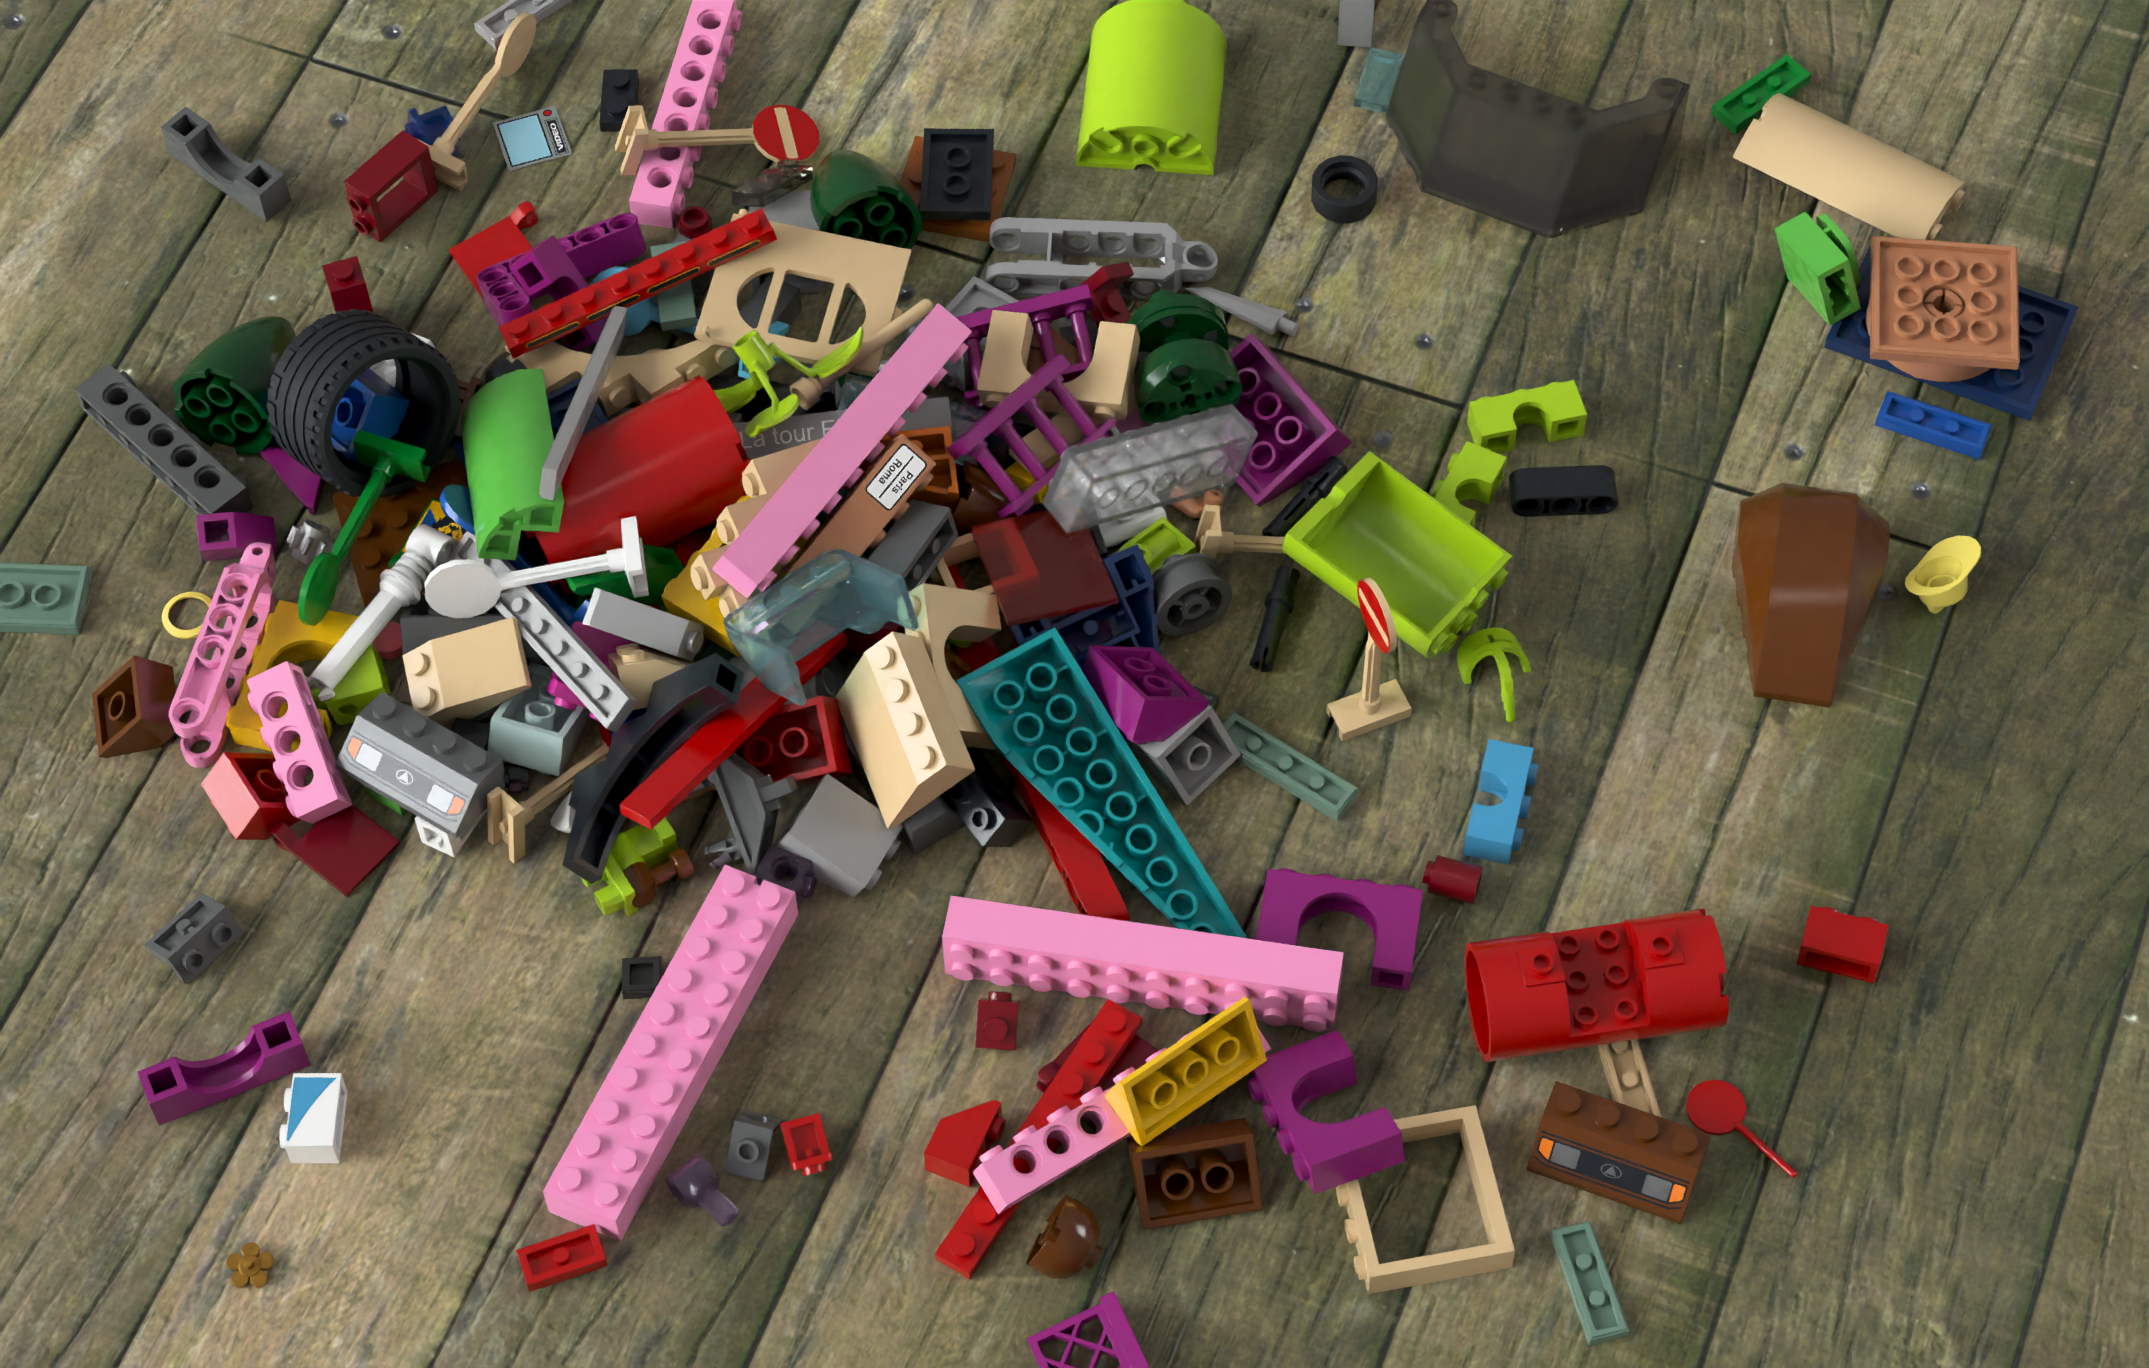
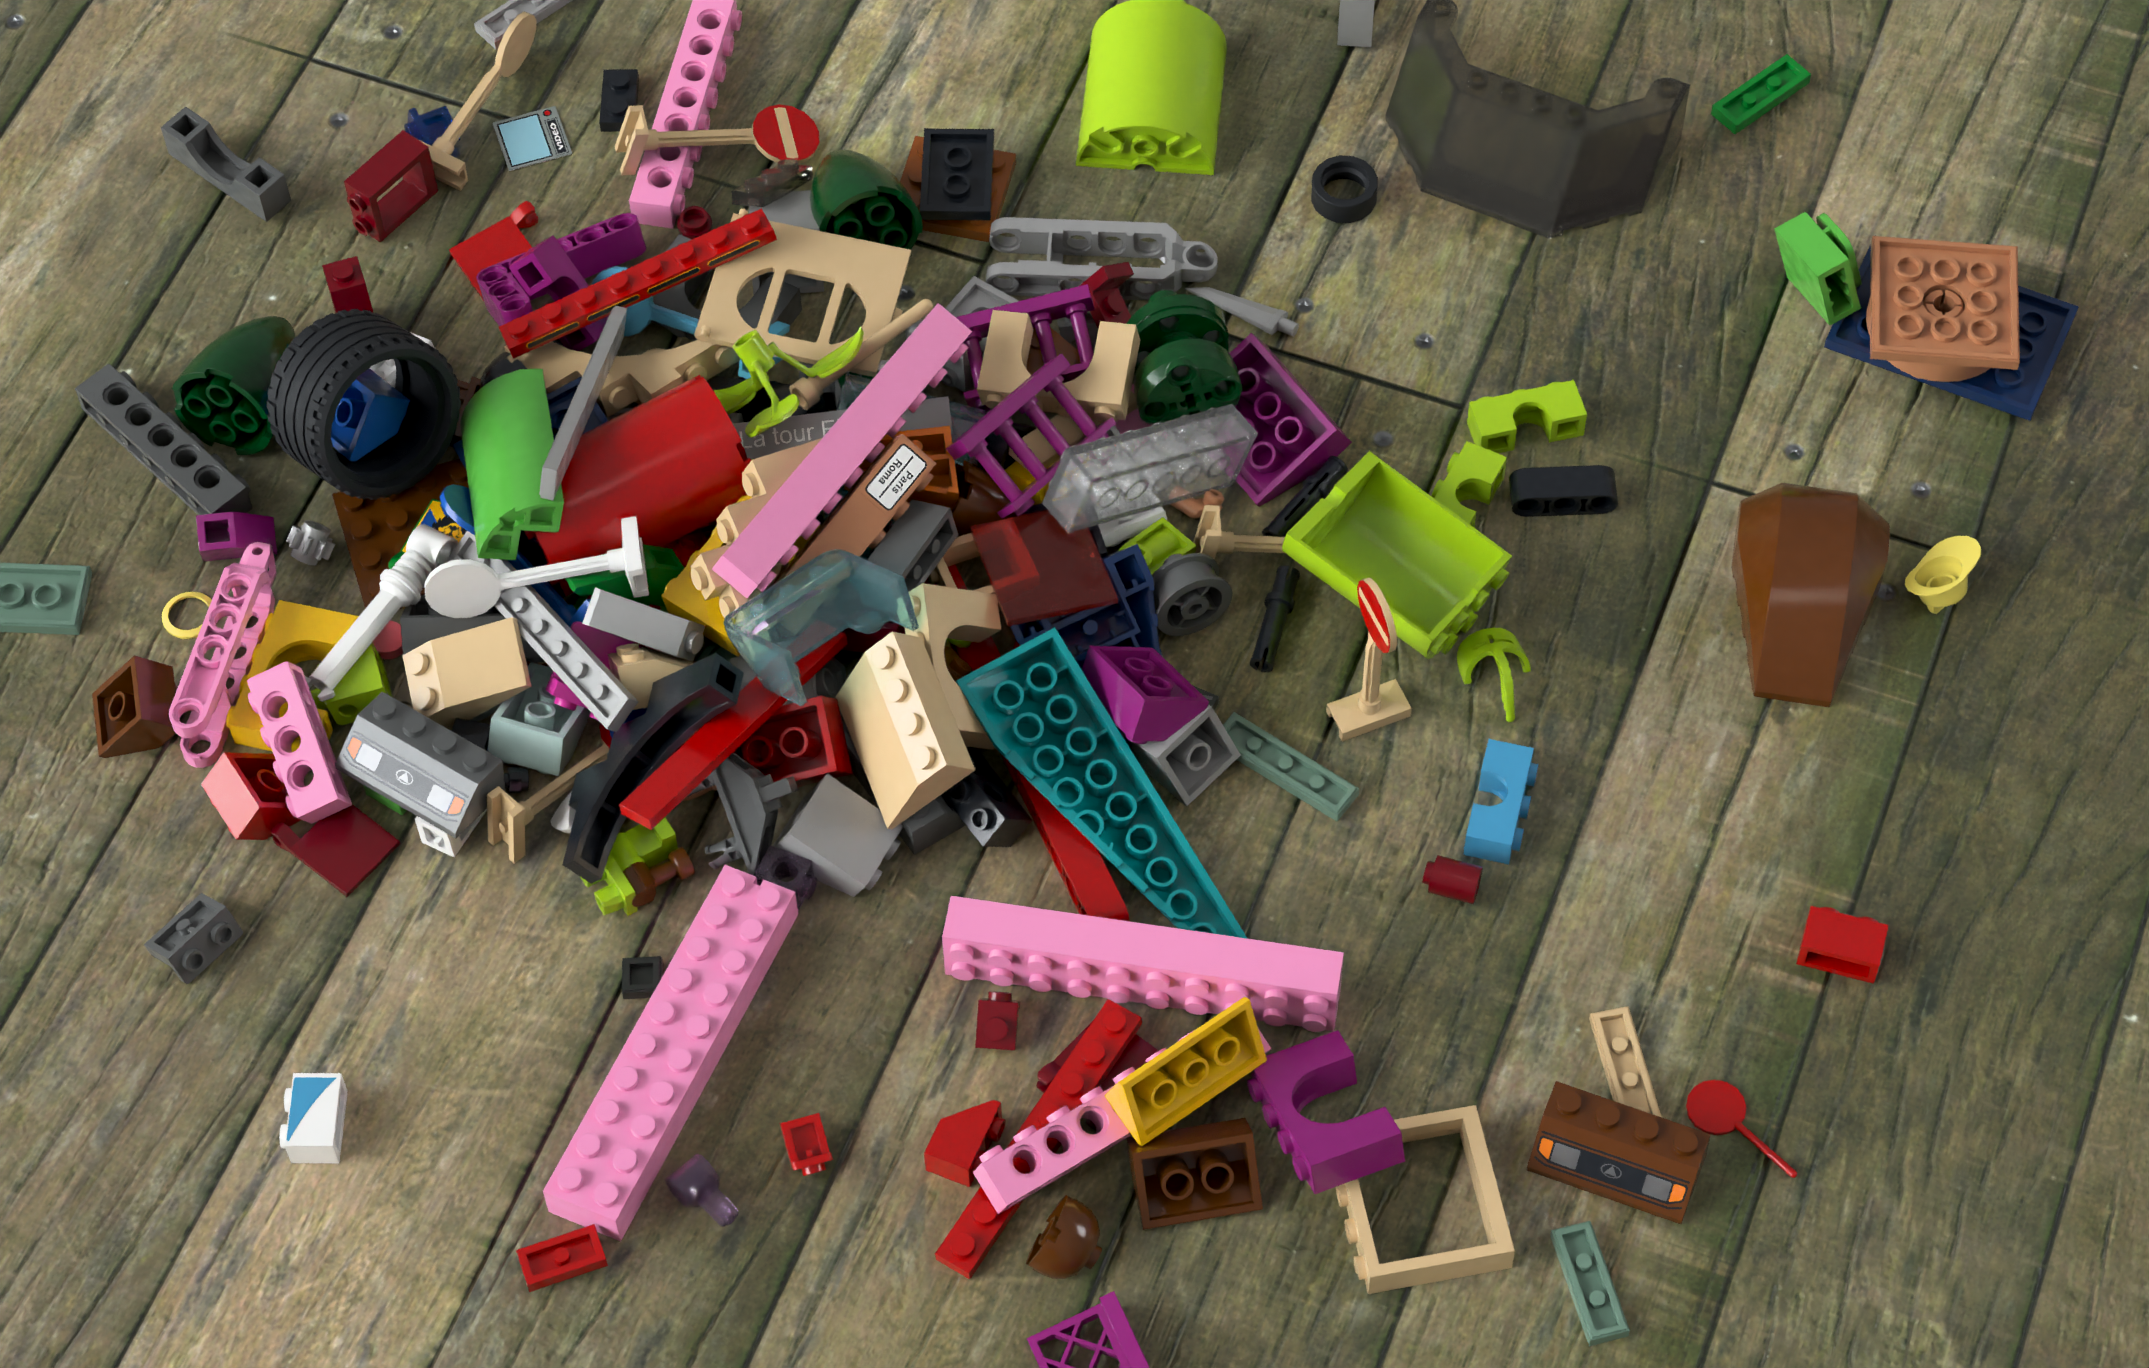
magenta arch [137,1011,310,1126] -> none
pearl gold plant [226,1242,274,1289] -> none
magenta tile [260,447,324,514] -> none
green piece [298,430,431,626] -> none
sand green tile [650,241,697,331] -> none
dark grey bracket [725,1110,783,1181] -> none
magenta arch [1256,868,1423,991] -> none
clear light blue tile [1353,47,1404,113] -> none
red cylinder [1465,908,1729,1062] -> none
tan cylinder [1733,93,1966,241] -> none
blue tile [1875,391,1992,460] -> none

